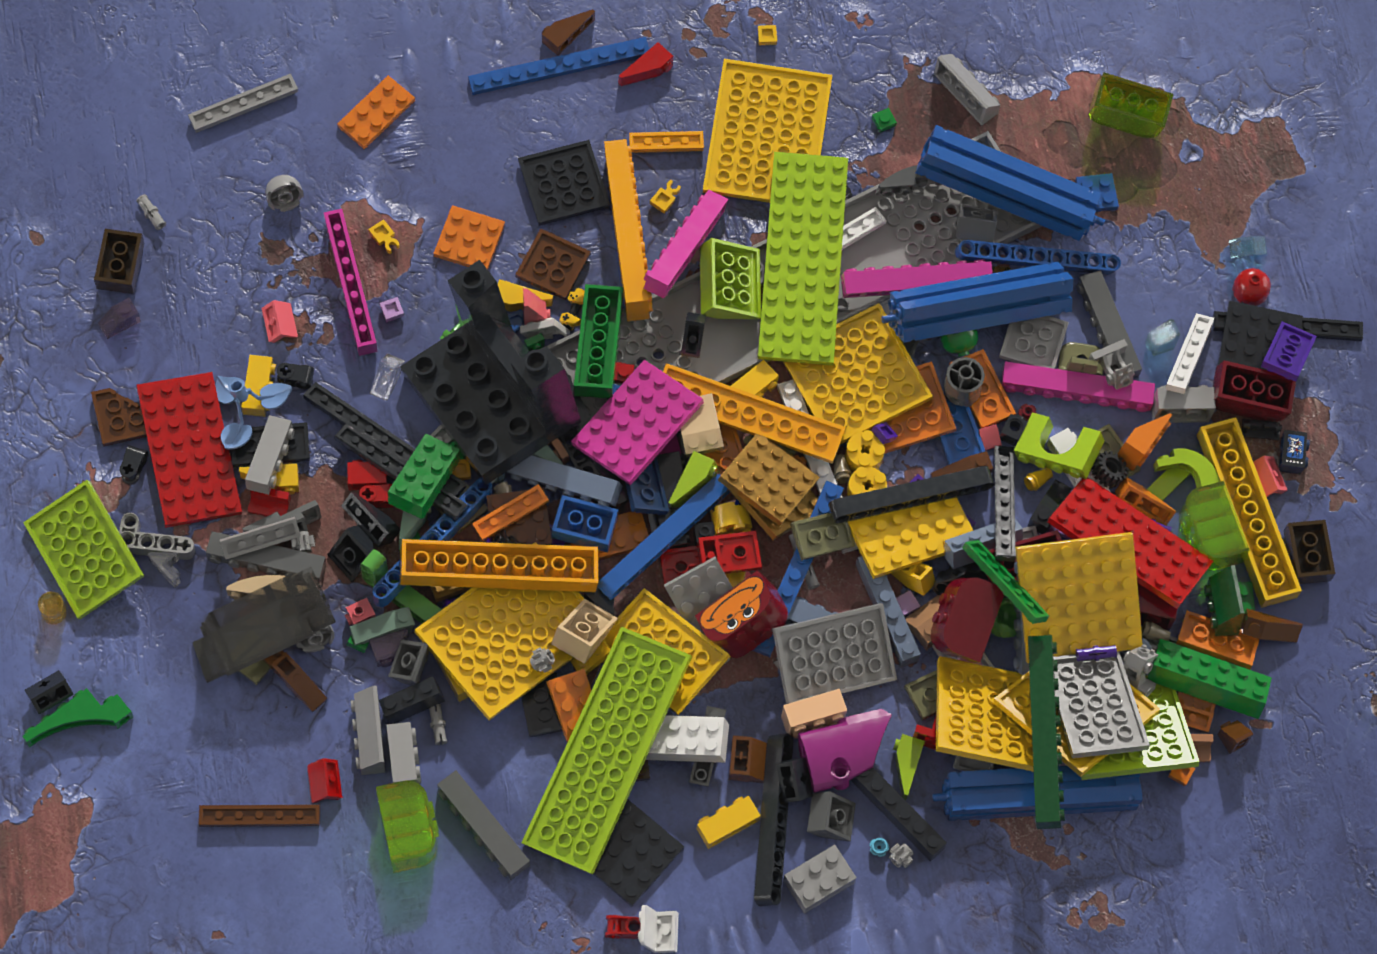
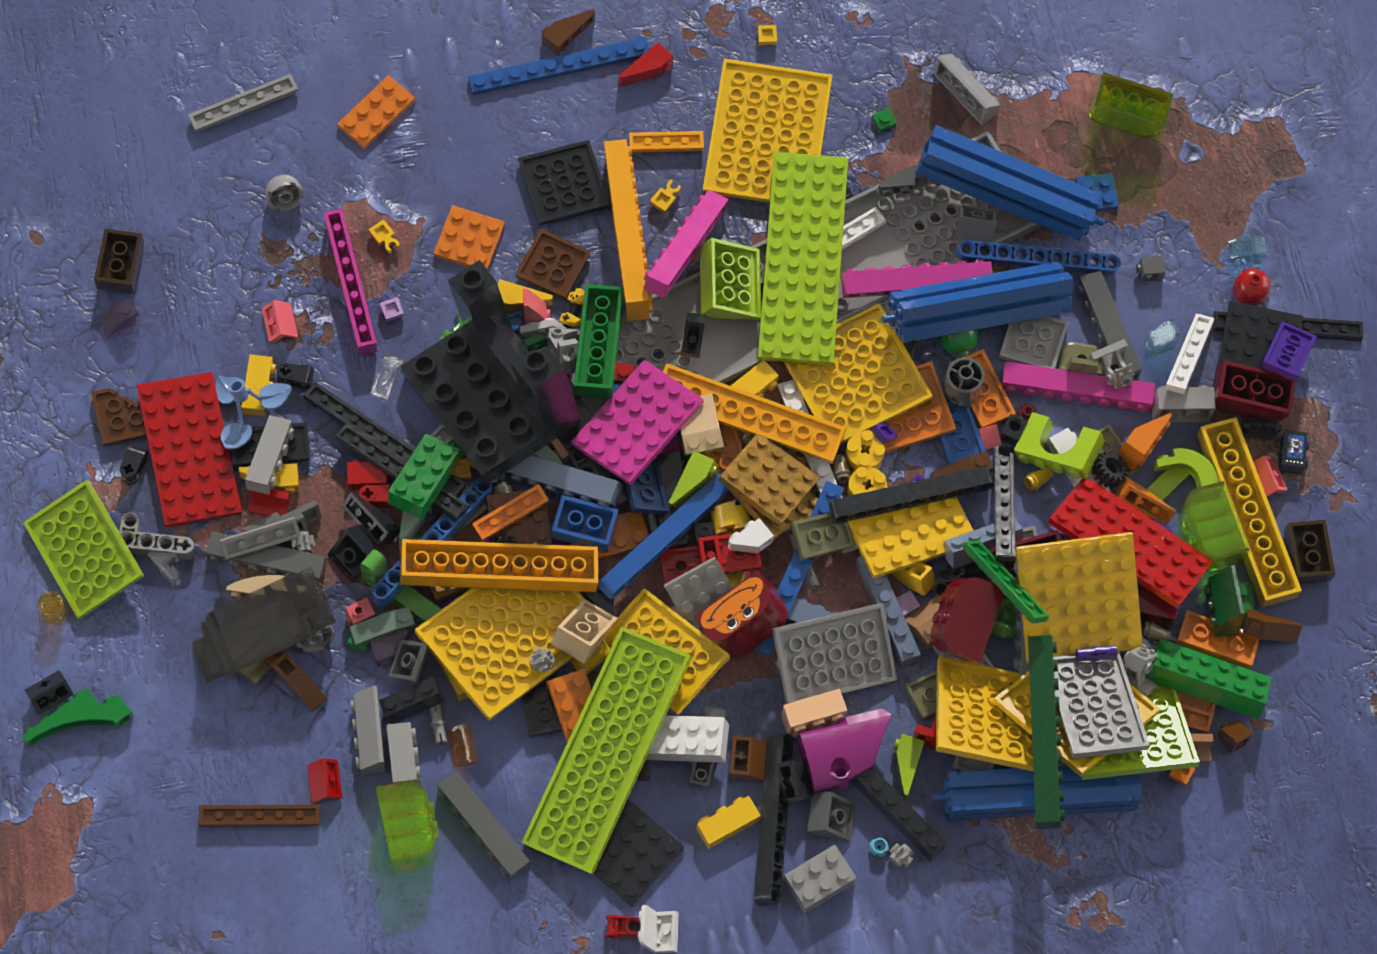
light grey pin [136,194,166,230] -> none
black slope [1028,479,1072,534] -> none
none -> clear orange slope [448,724,478,767]
none -> light grey tile [547,328,578,375]
none -> white slope [728,519,774,553]
none -> dark grey brick [1136,255,1166,282]

